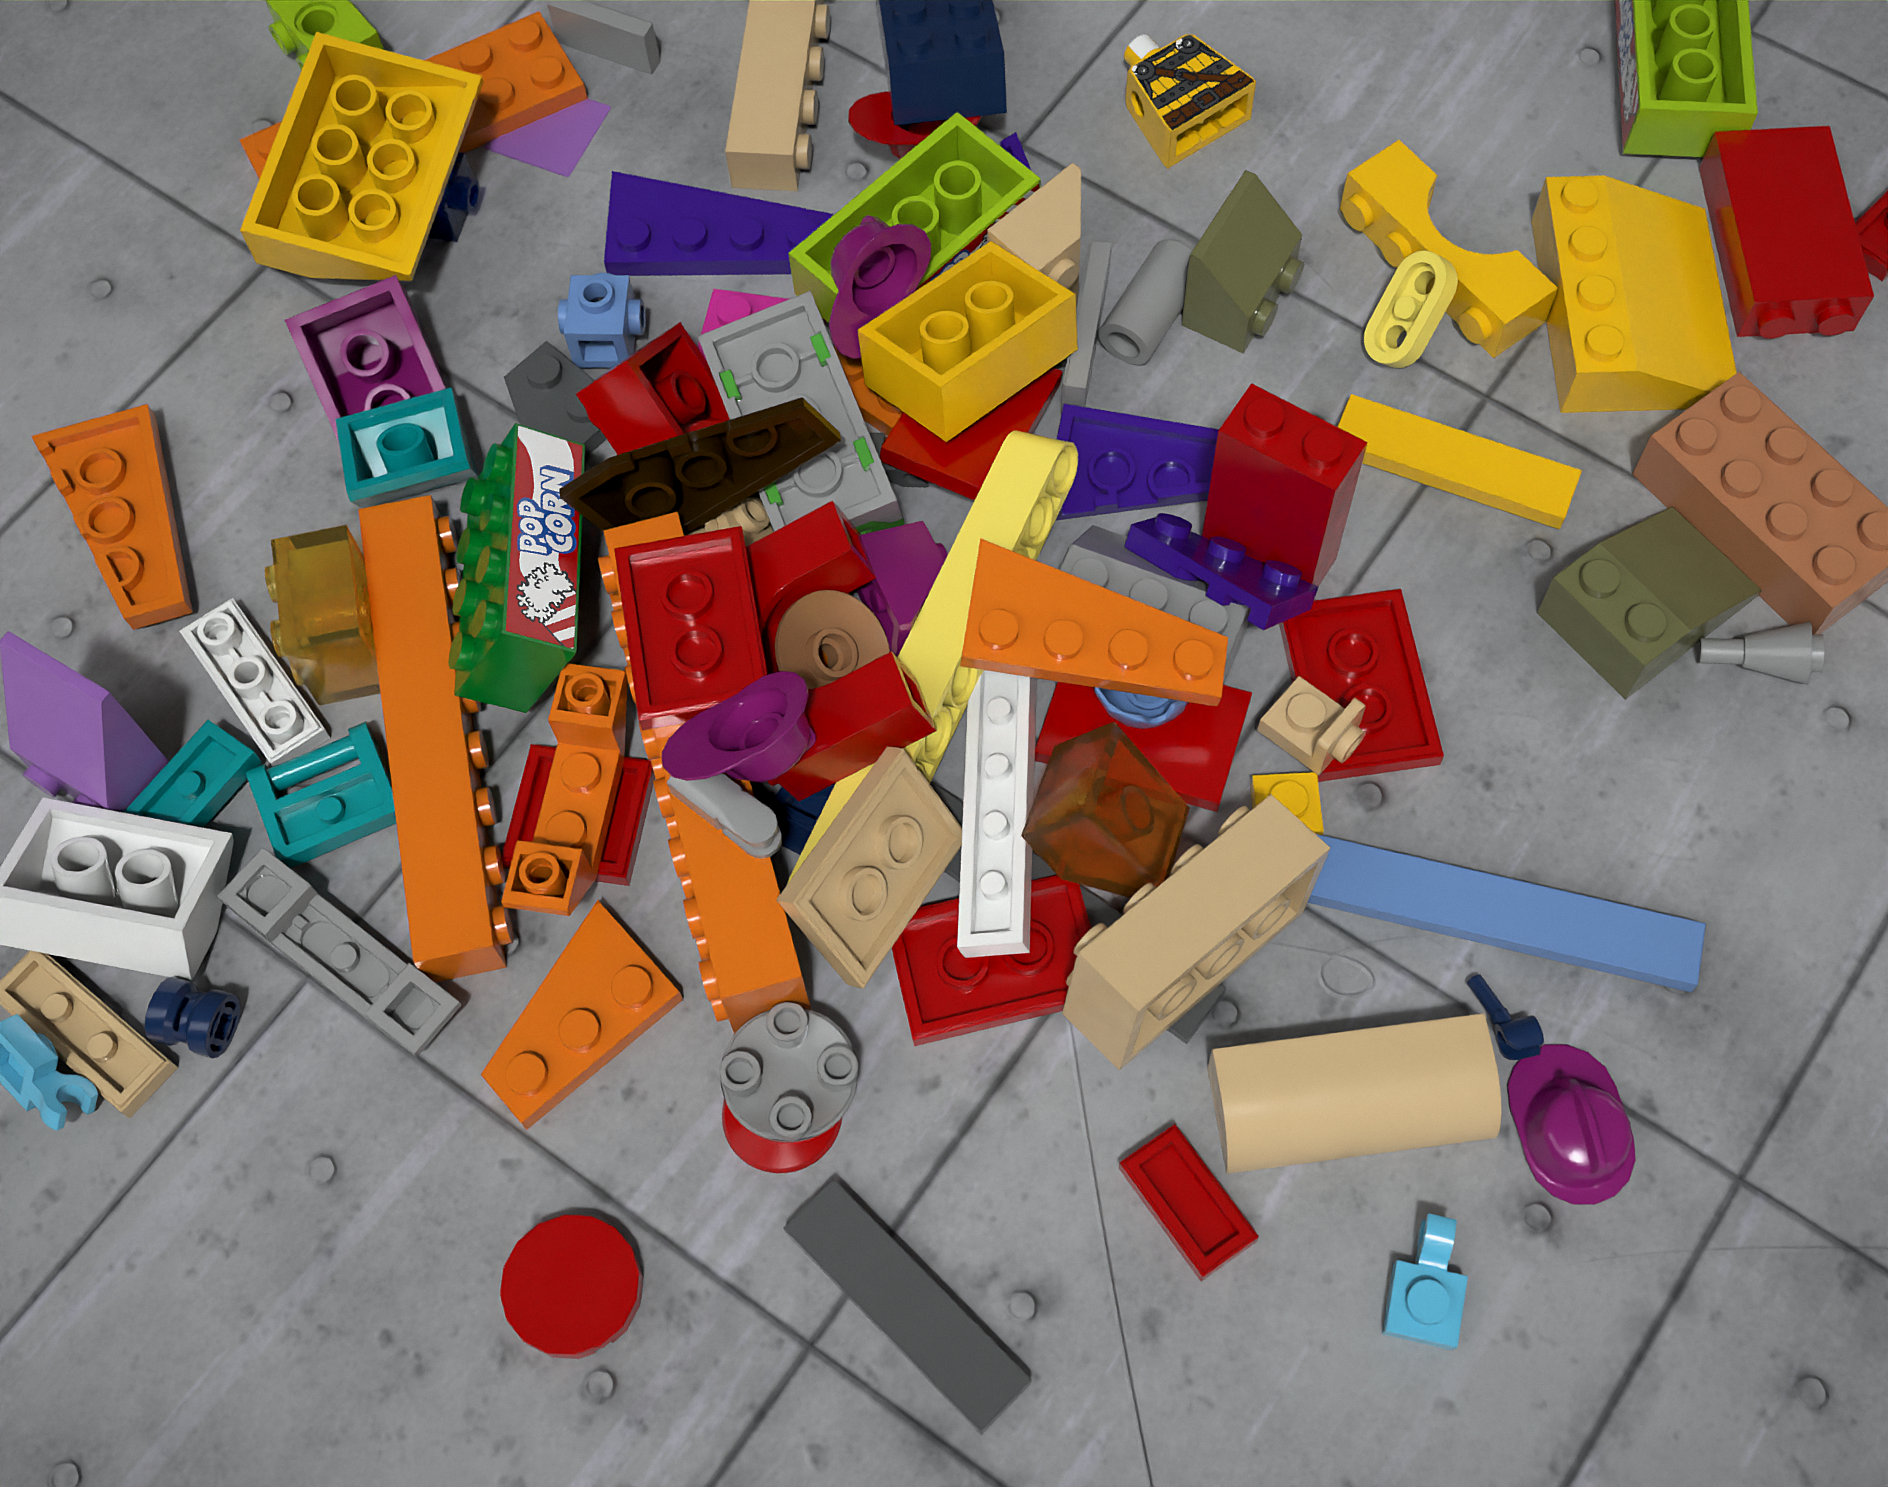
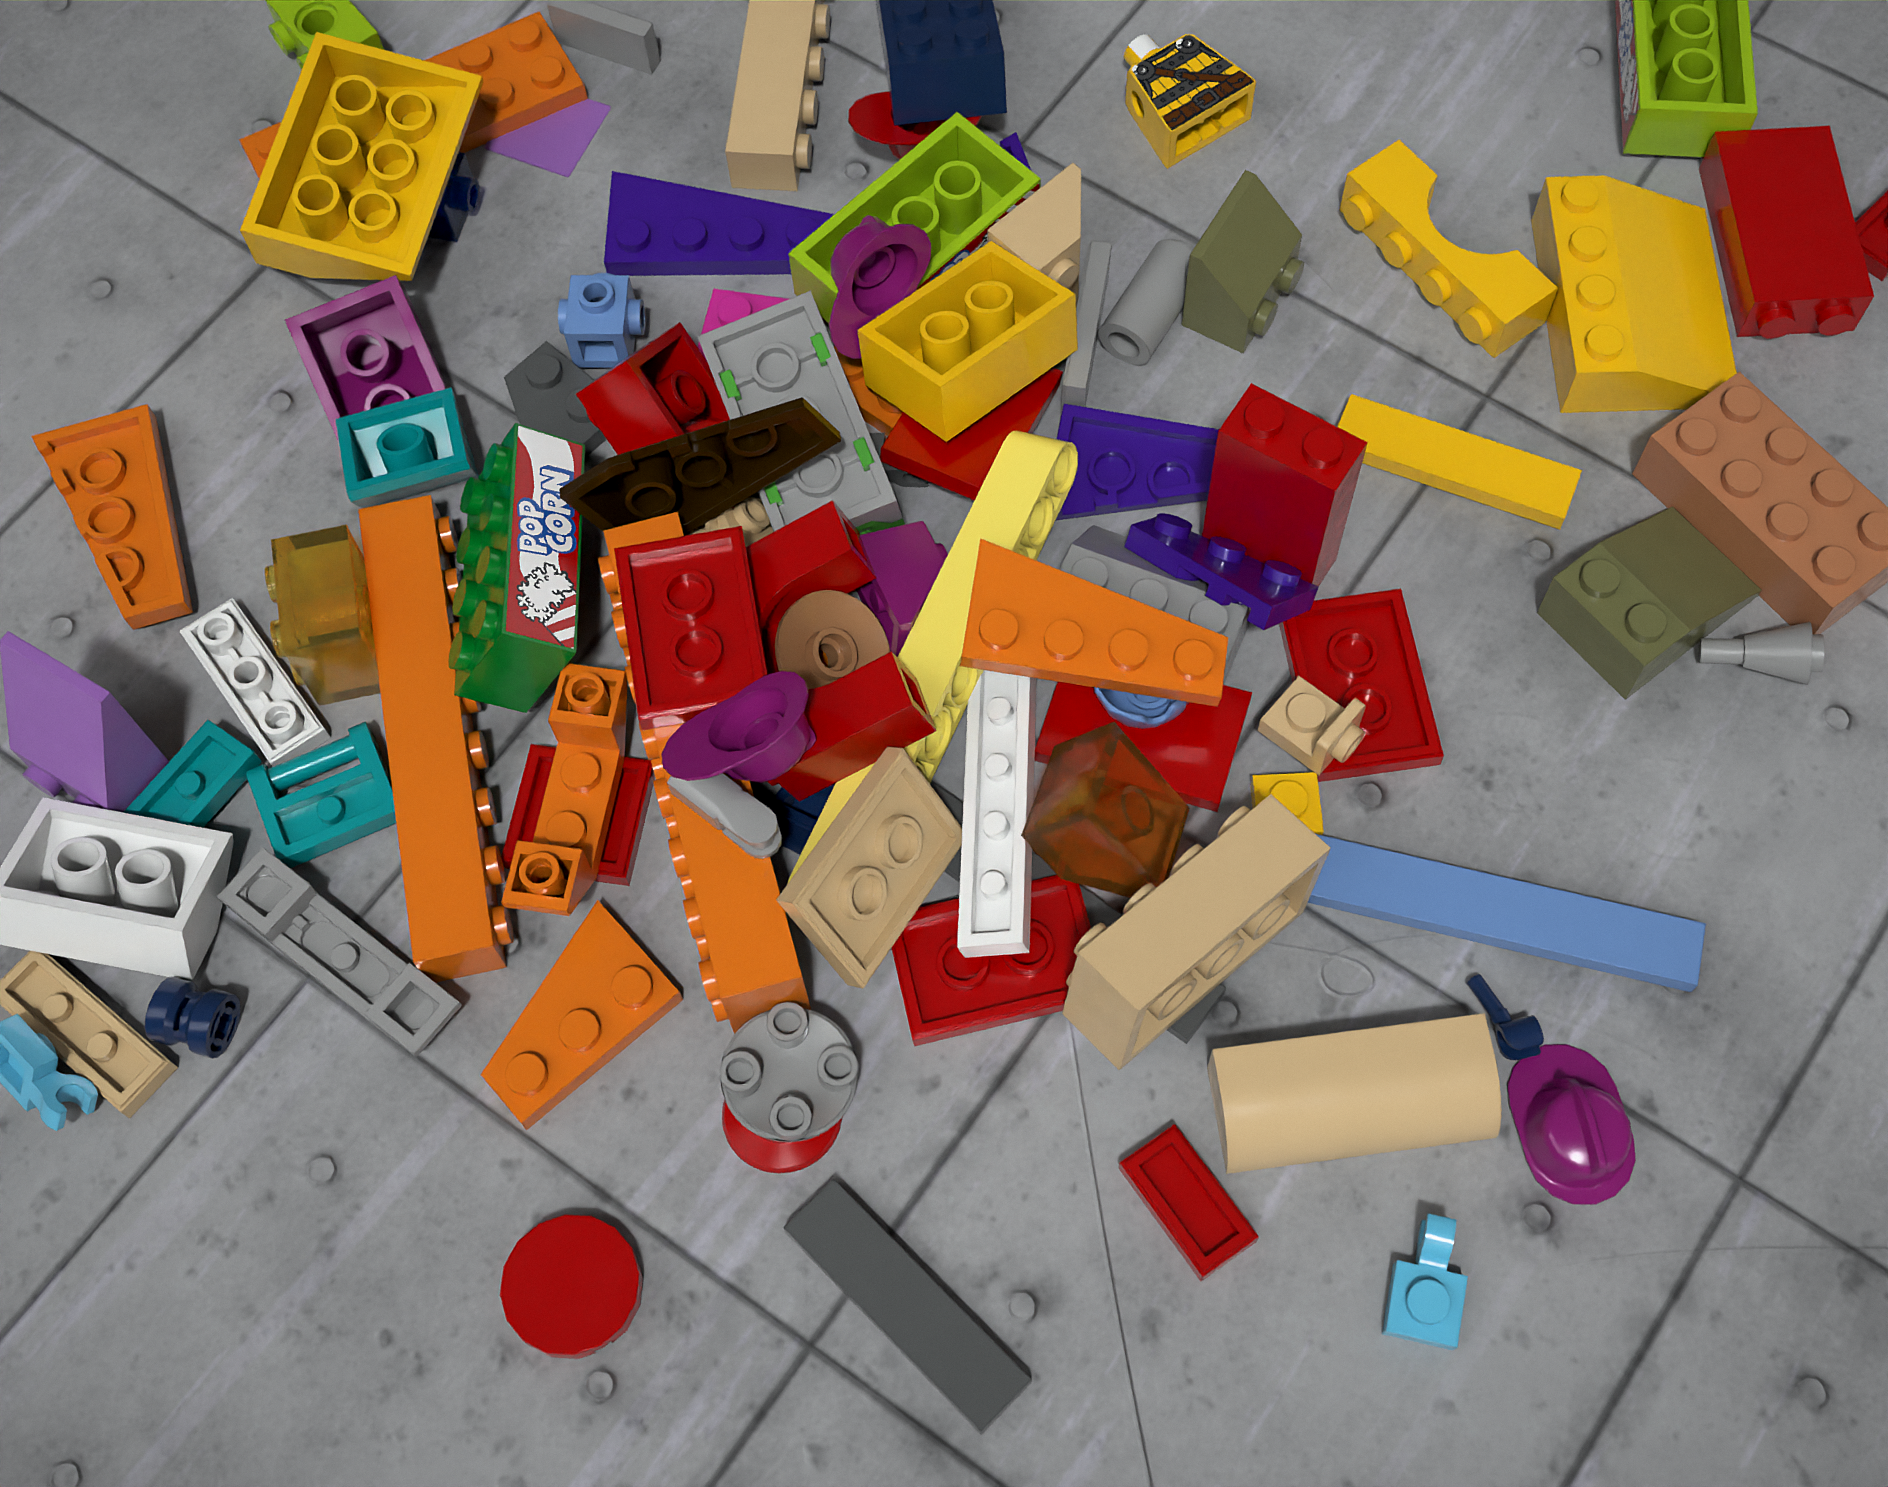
light yellow plate [1364,251,1458,368] -> none

